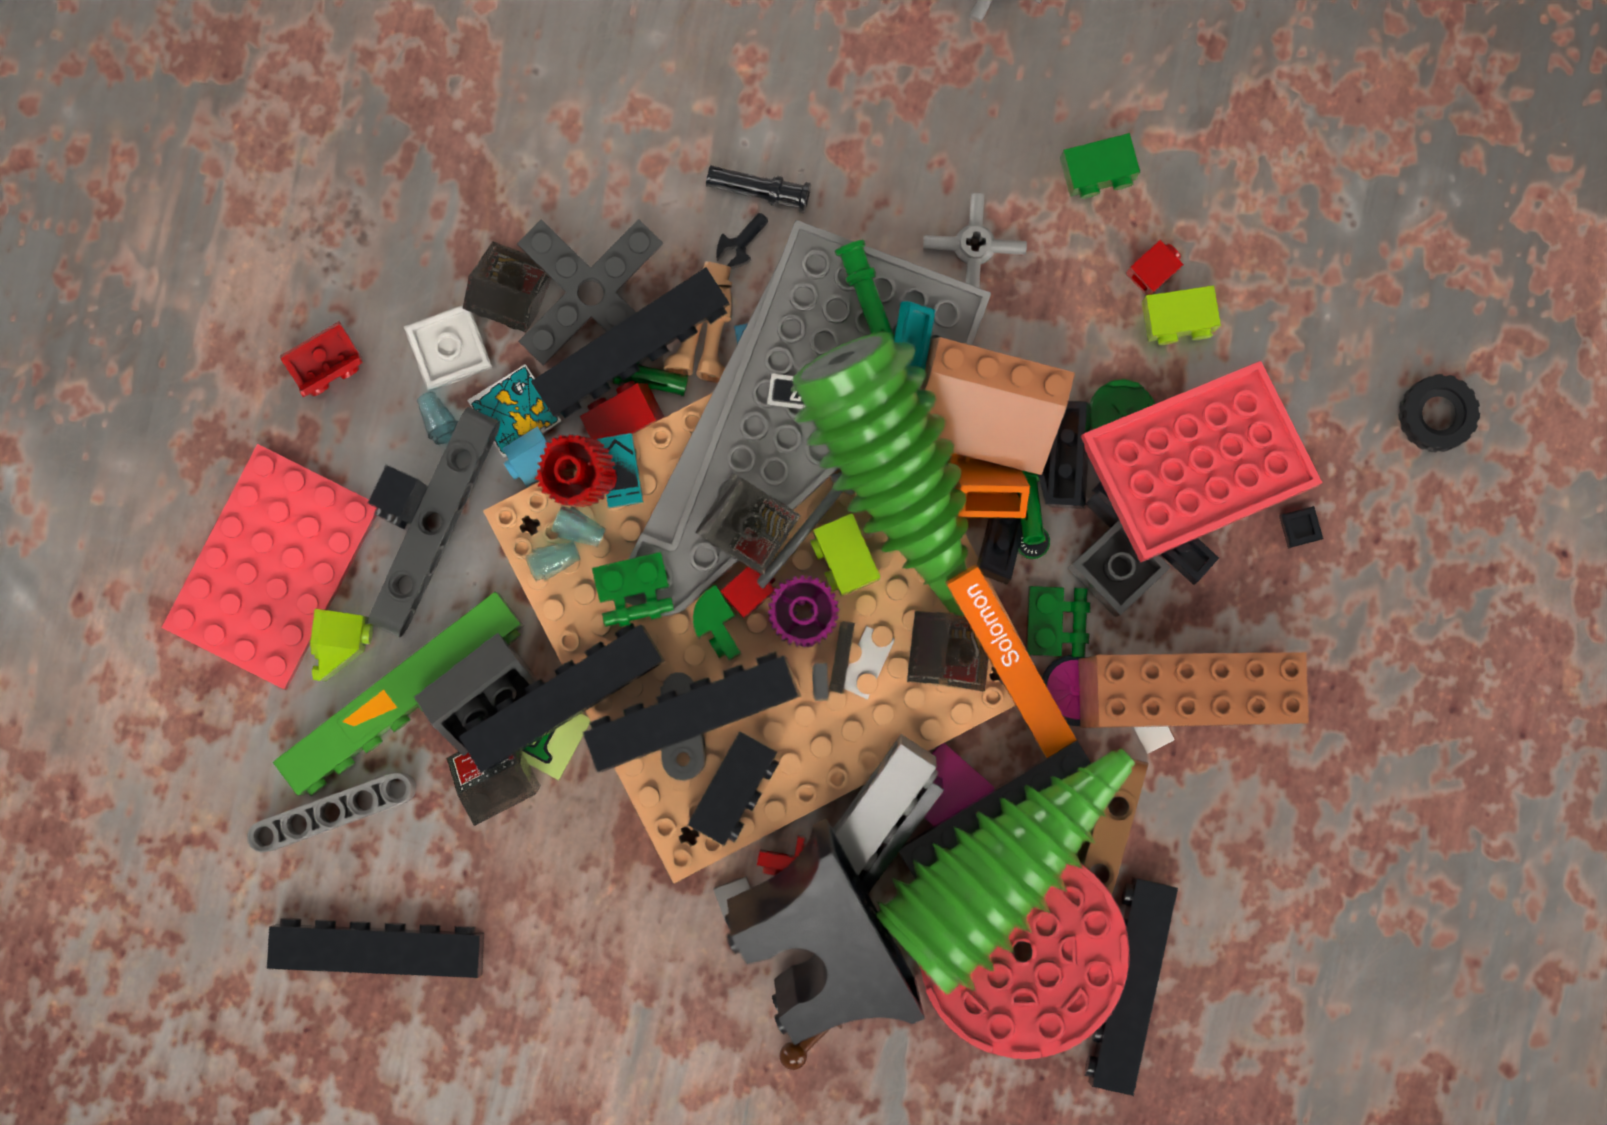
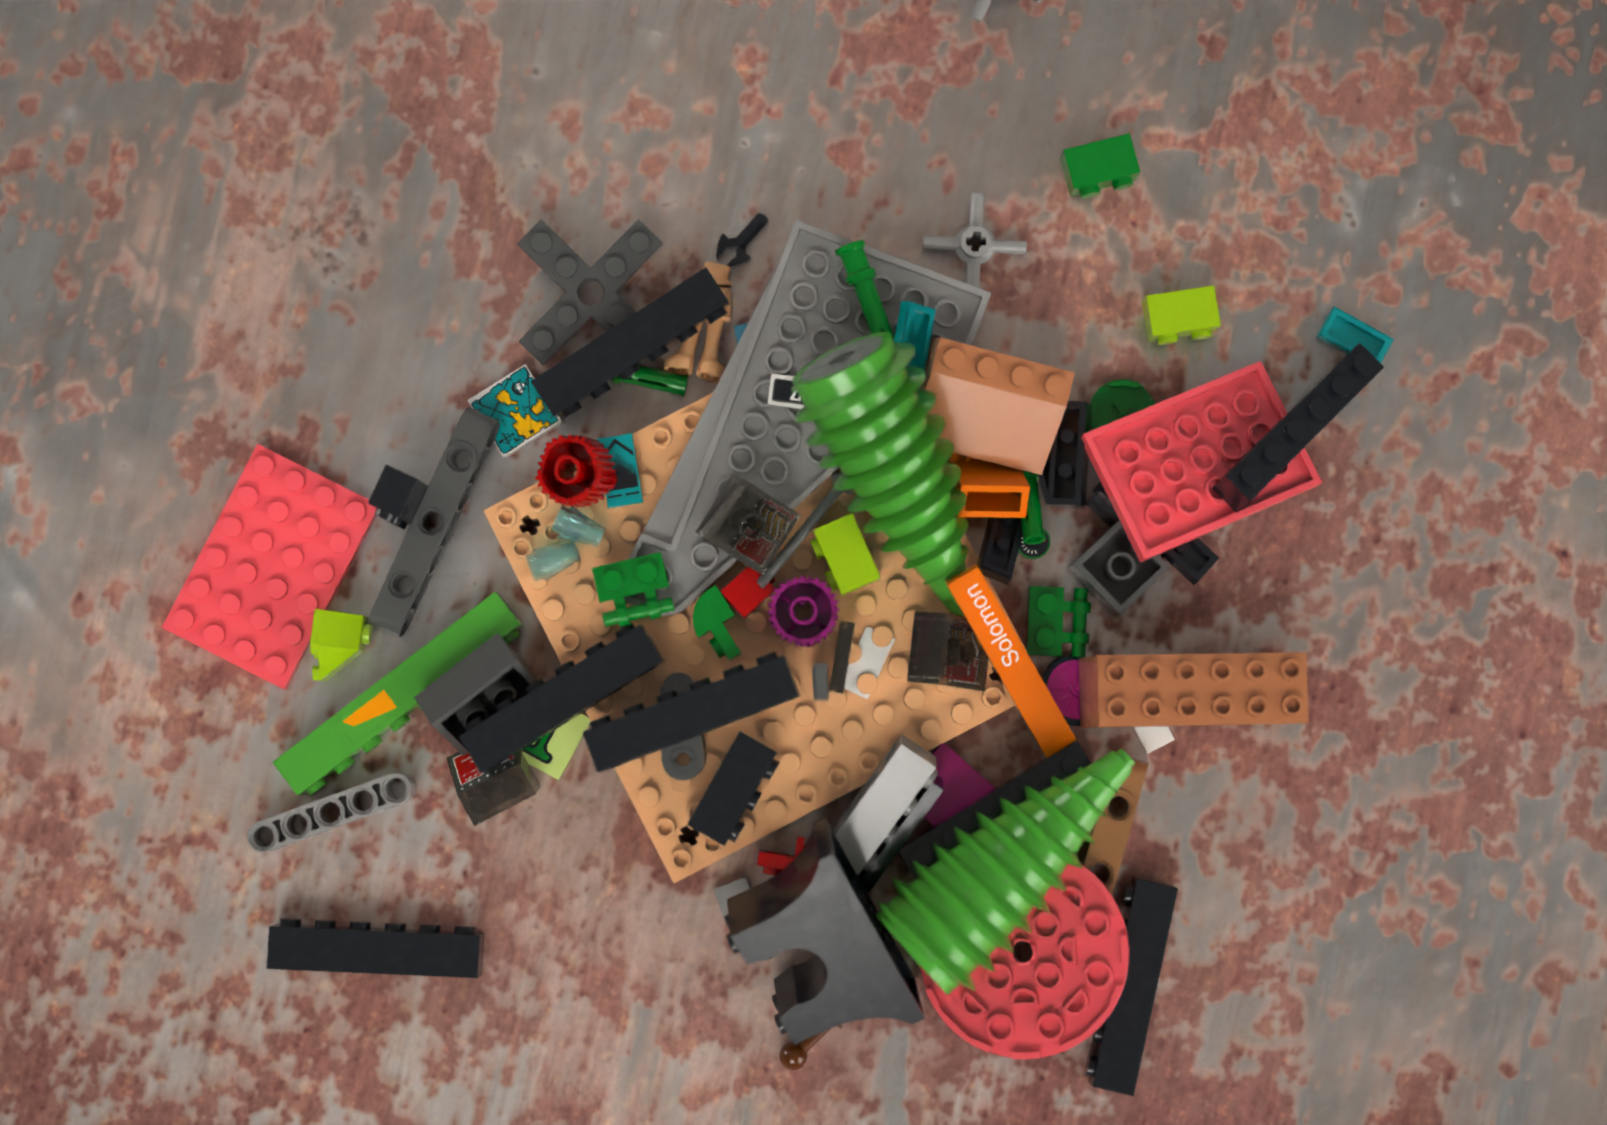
red bracket [280,321,363,397] -> none
white tile [404,303,493,392] -> none
clear light blue cone [417,392,458,445] -> none
clear smoke slope [462,241,551,333] -> none
medium azure brick [503,426,547,487] -> none
red brick [579,381,665,440] -> none
black pin [706,165,811,213] -> none
red brick [1126,240,1184,295] -> none
black tile [1279,506,1323,549] -> none
black tyre [1398,374,1480,452] -> none
none -> black brick [1212,343,1384,512]
none -> teal tile [1316,306,1394,363]

